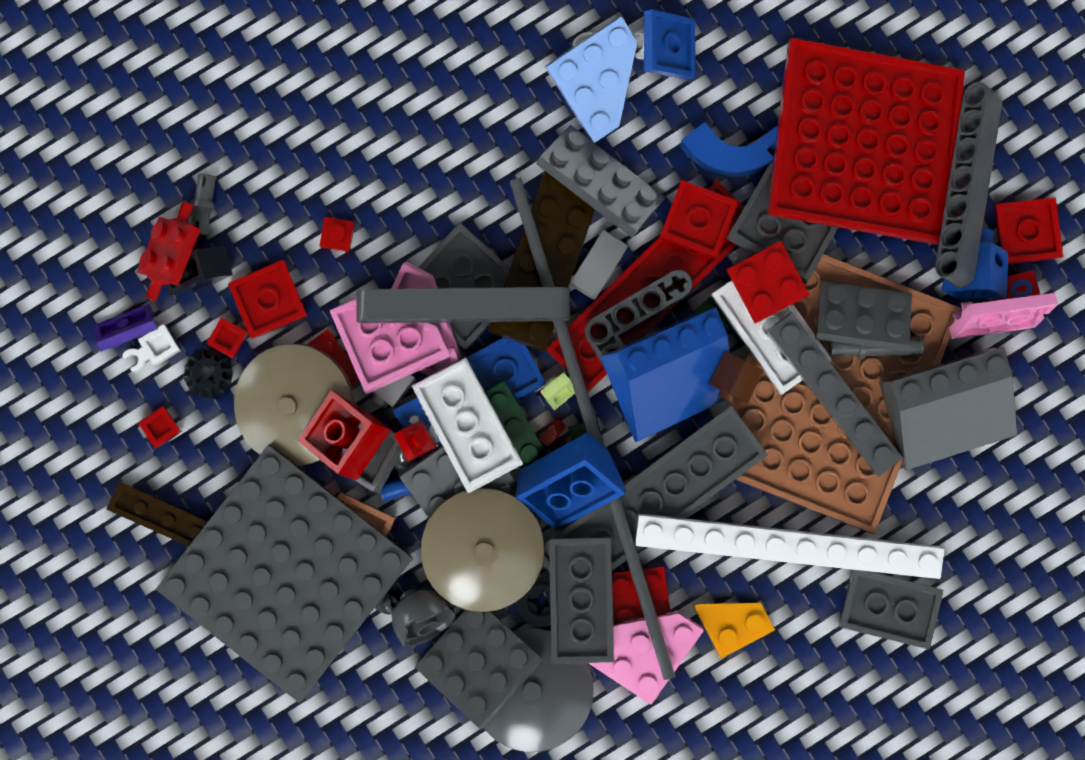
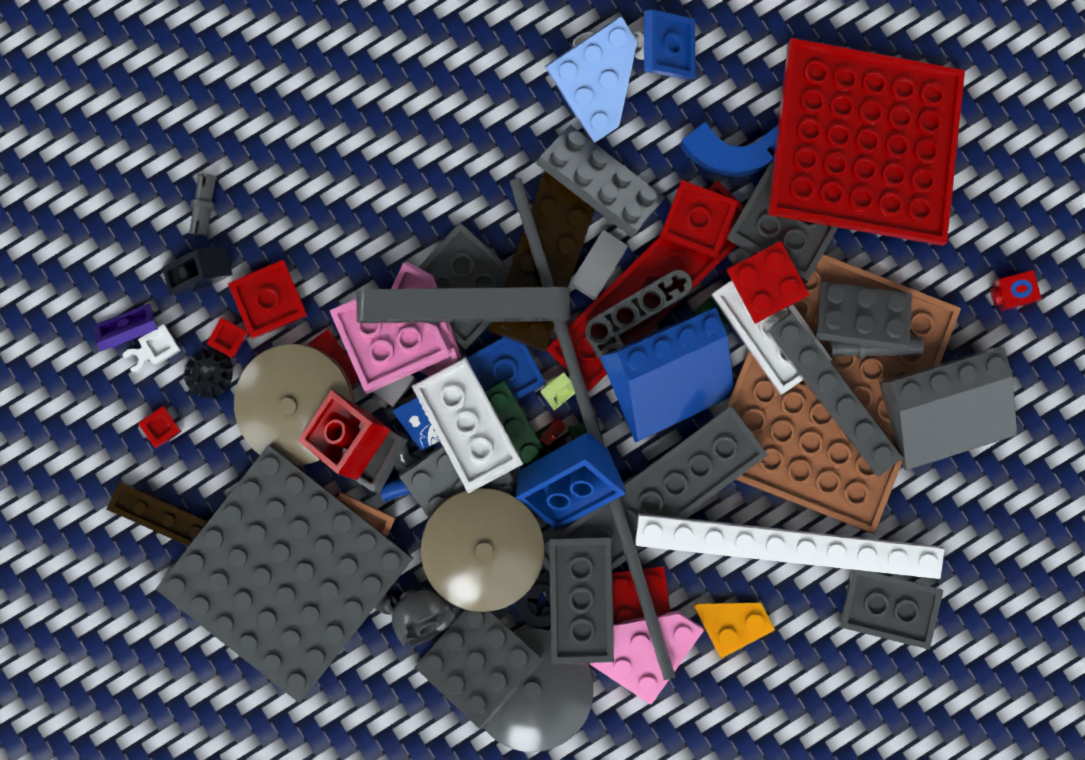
red plate [137,201,201,302] -> none
red plate [319,217,355,253] -> none
red plate [394,420,436,462] -> none
reddish brown brick [709,352,764,404] -> none
dark grey beam [935,82,1002,288] -> none
blue torso [941,228,1008,300] -> none
bright pink piece [949,293,1058,339] -> none
red plate [993,197,1064,264] -> none

